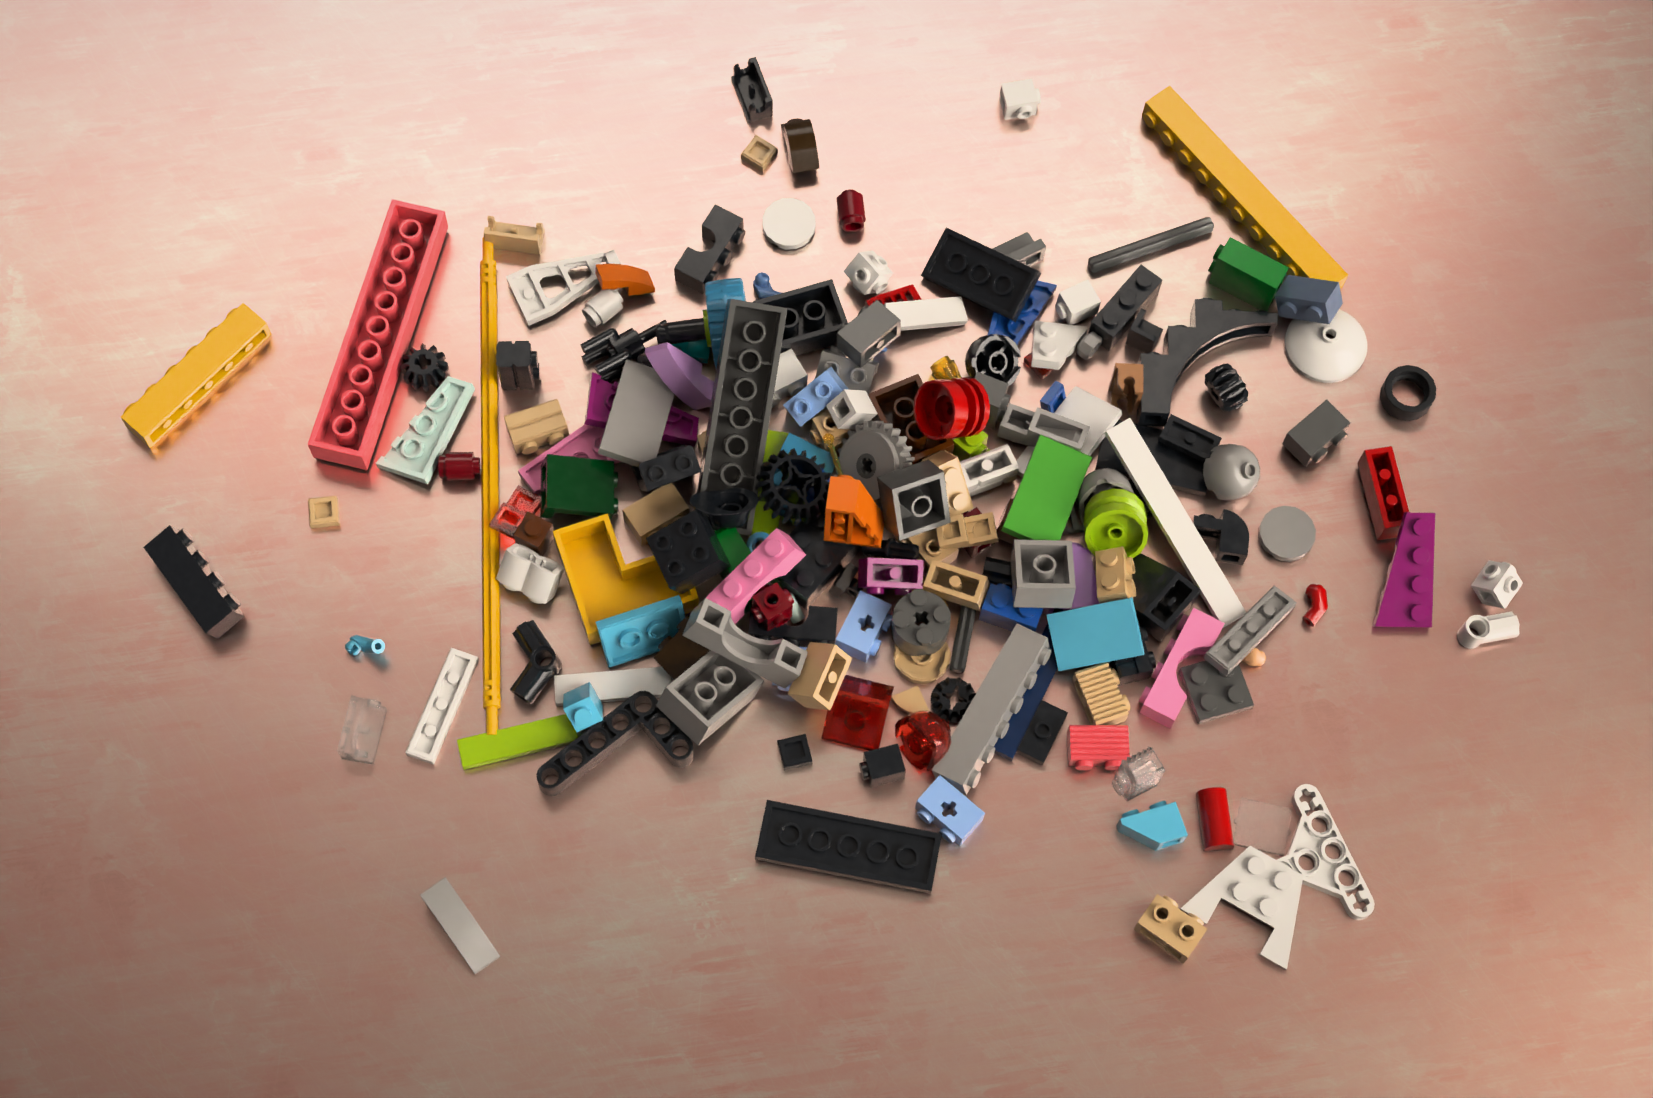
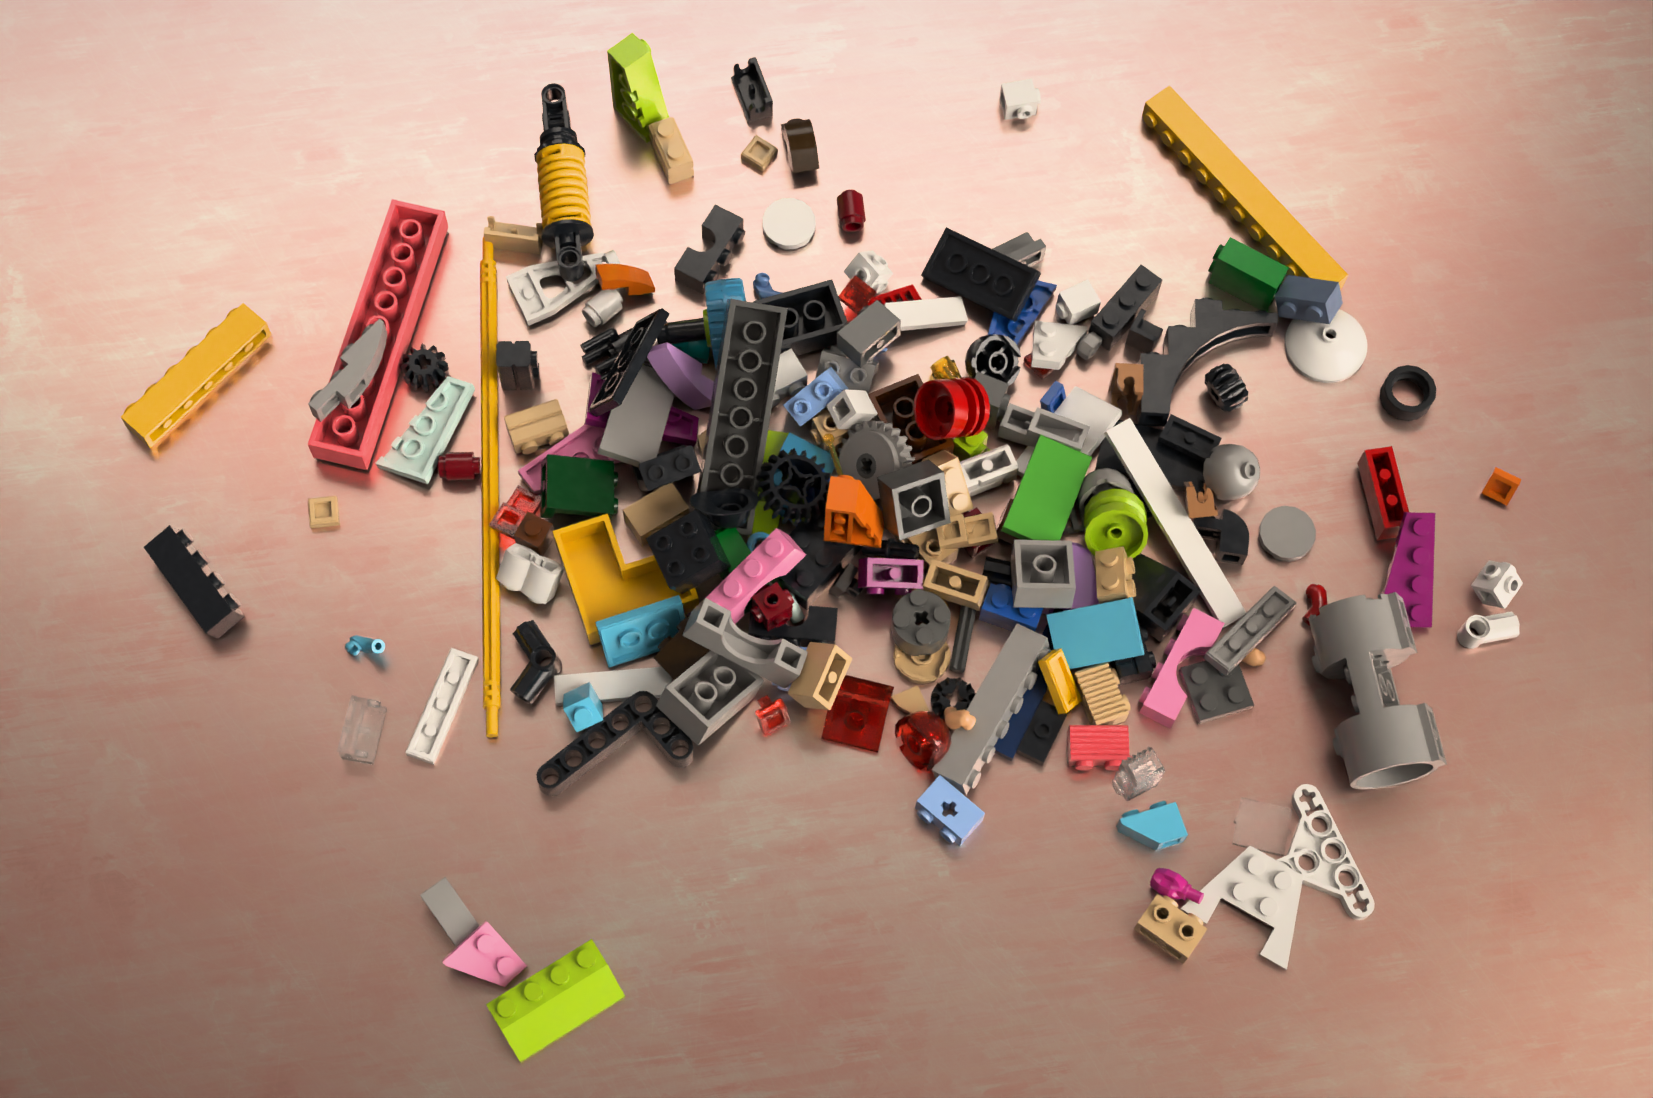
lime tile [457,714,578,770] -> none
black plate [755,800,942,894] -> none
black tile [777,734,813,771] -> none
light blue brick [835,590,892,663] -> none
black brick [859,744,906,787] -> none
dark grey axle [1088,217,1214,273] -> none
red brick [1196,787,1234,851] -> none
dark grey brick [1282,400,1351,467] -> none
none -> light grey slope [308,318,387,422]
none -> bright pink wing [442,920,527,987]
none -> lime slope [486,939,625,1063]
none -> piece [534,83,594,282]
none -> black tile [589,308,670,417]
none -> lime wedge [607,32,669,143]
none -> tan brick [648,117,694,184]
none -> clear red tile [755,695,790,736]
none -> clear red tile [839,275,877,314]
none -> light nougat arm [944,707,976,730]
none -> yellow tile [1038,648,1082,714]
none -> dark pink piece [1150,868,1204,904]
none -> medium nougat hinge [1184,481,1218,518]
none -> light grey cylinder [1309,592,1447,789]
none -> orange tile [1482,467,1521,506]

